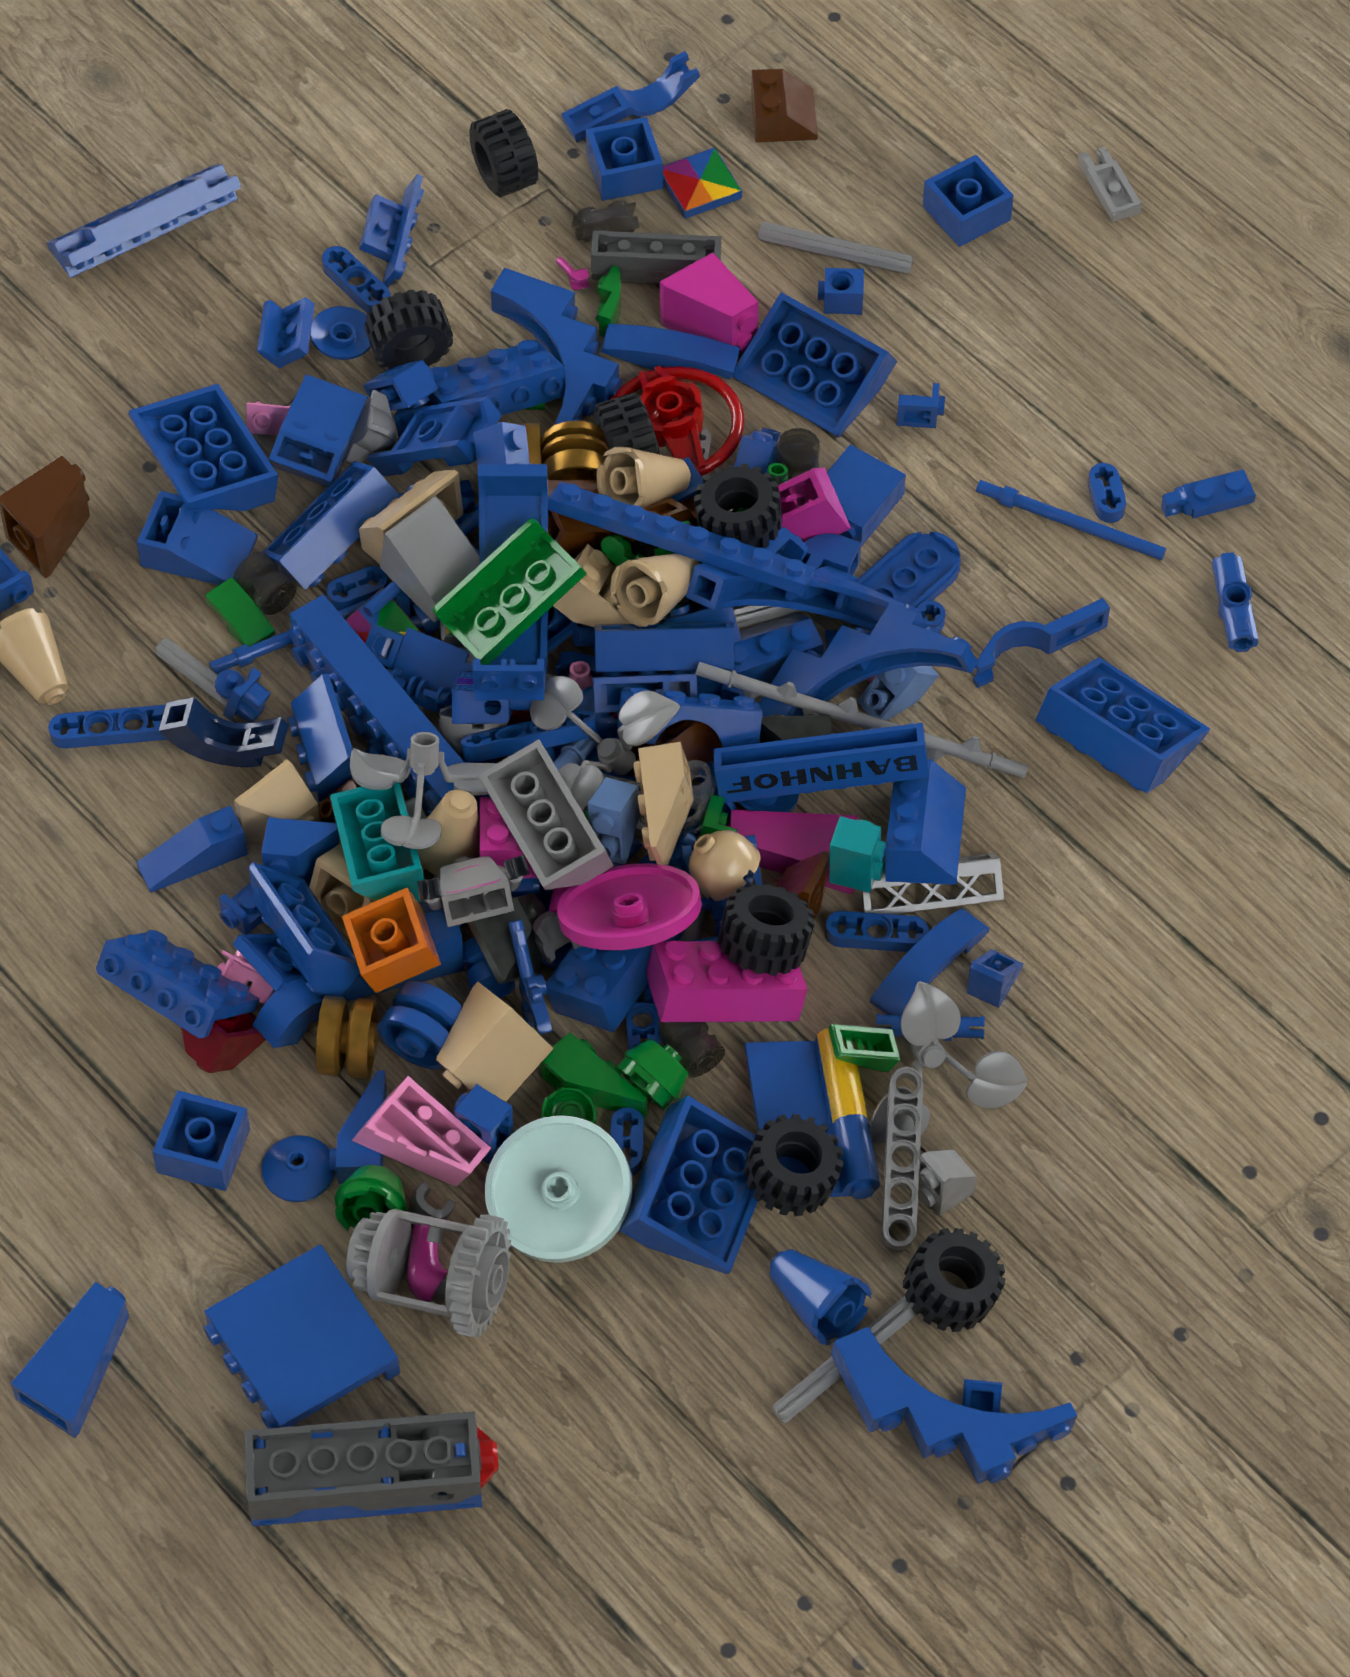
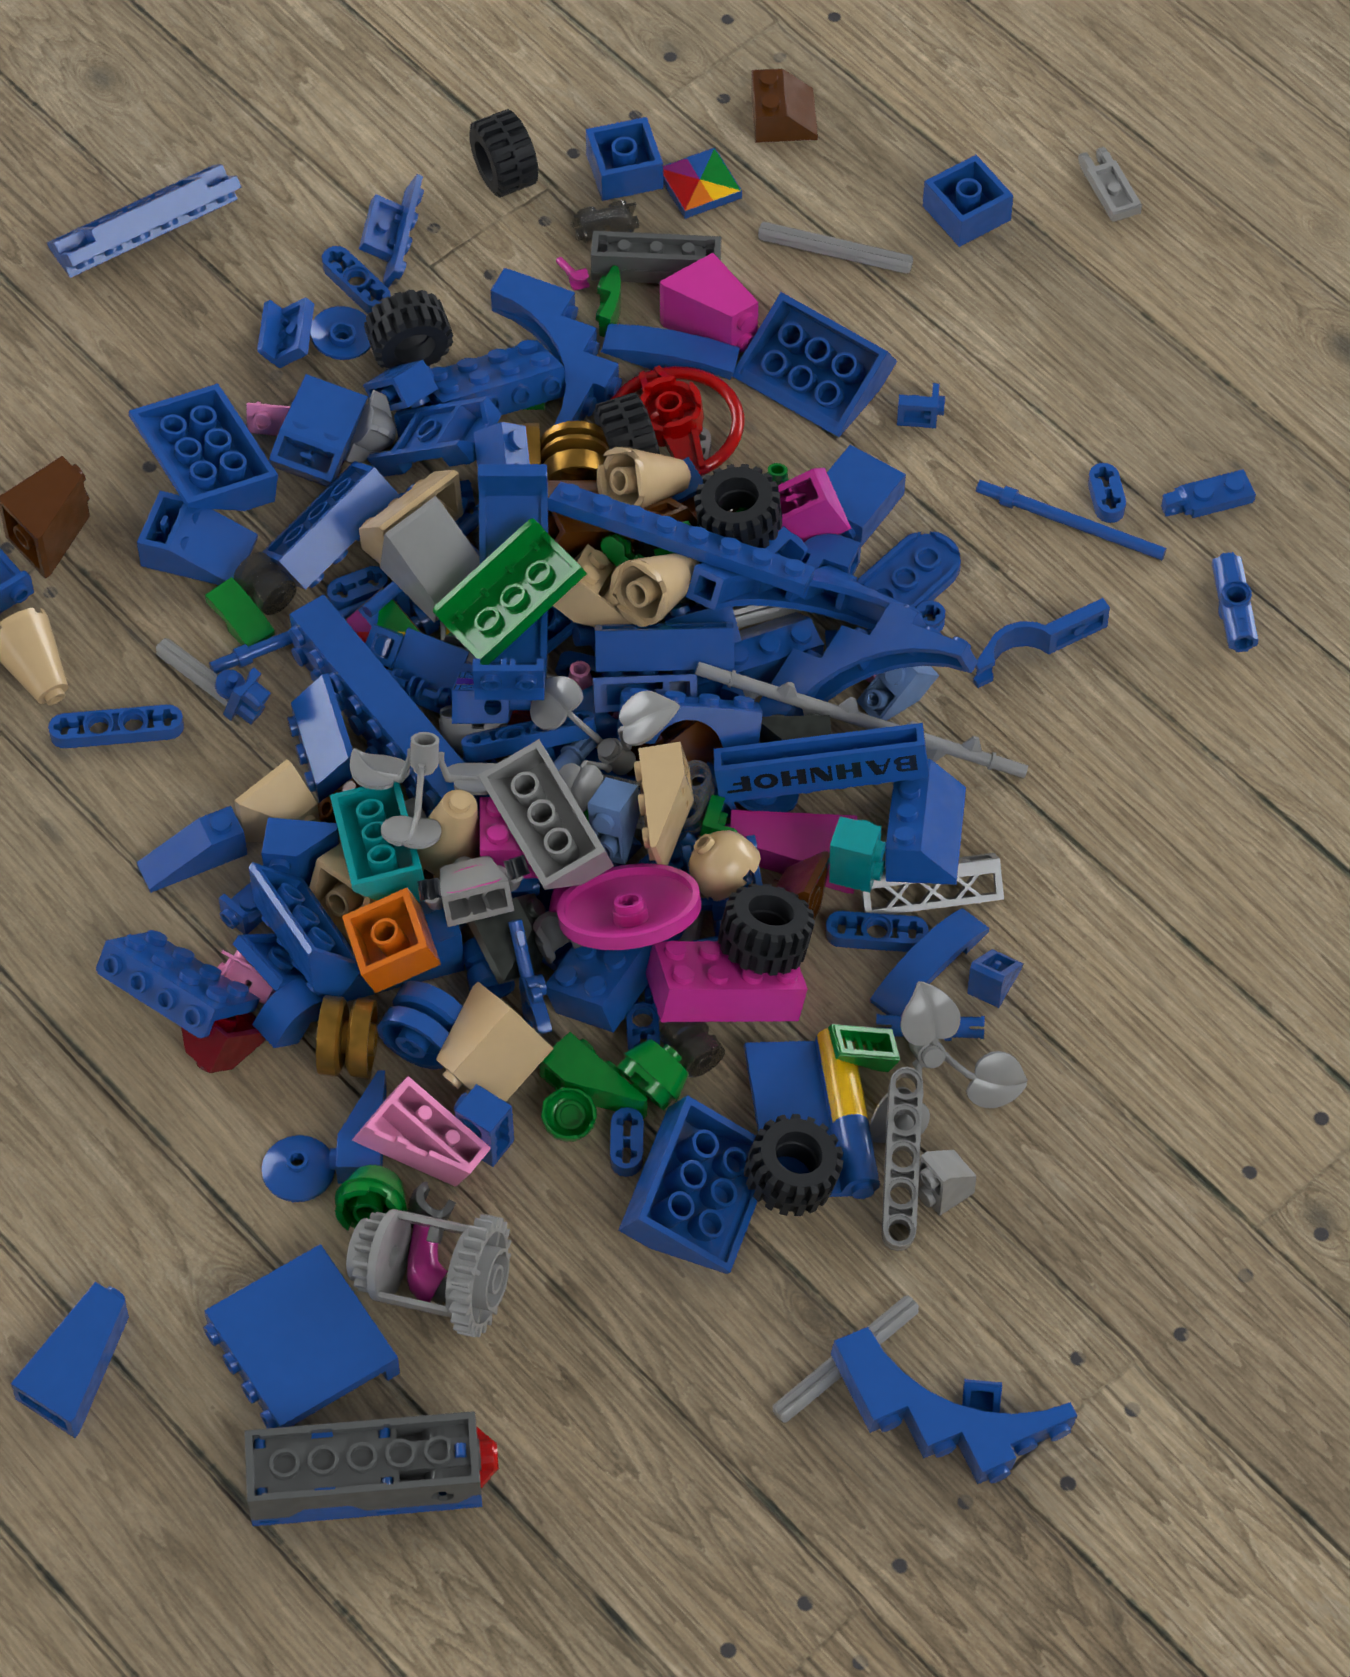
blue brick [152,1090,250,1191] -> none
dark blue arch [159,697,289,767] -> none
light aqua dish [485,1116,633,1263] -> none
blue piece [561,51,700,143] -> none
blue slope [734,427,789,474] -> none
blue cone [770,1249,872,1346] -> none
clear smoke wheel [776,428,820,480] -> none
blue brick [818,268,864,315] -> none
black tyre [903,1228,1005,1332] -> none
blue slope [1035,657,1210,793] -> none

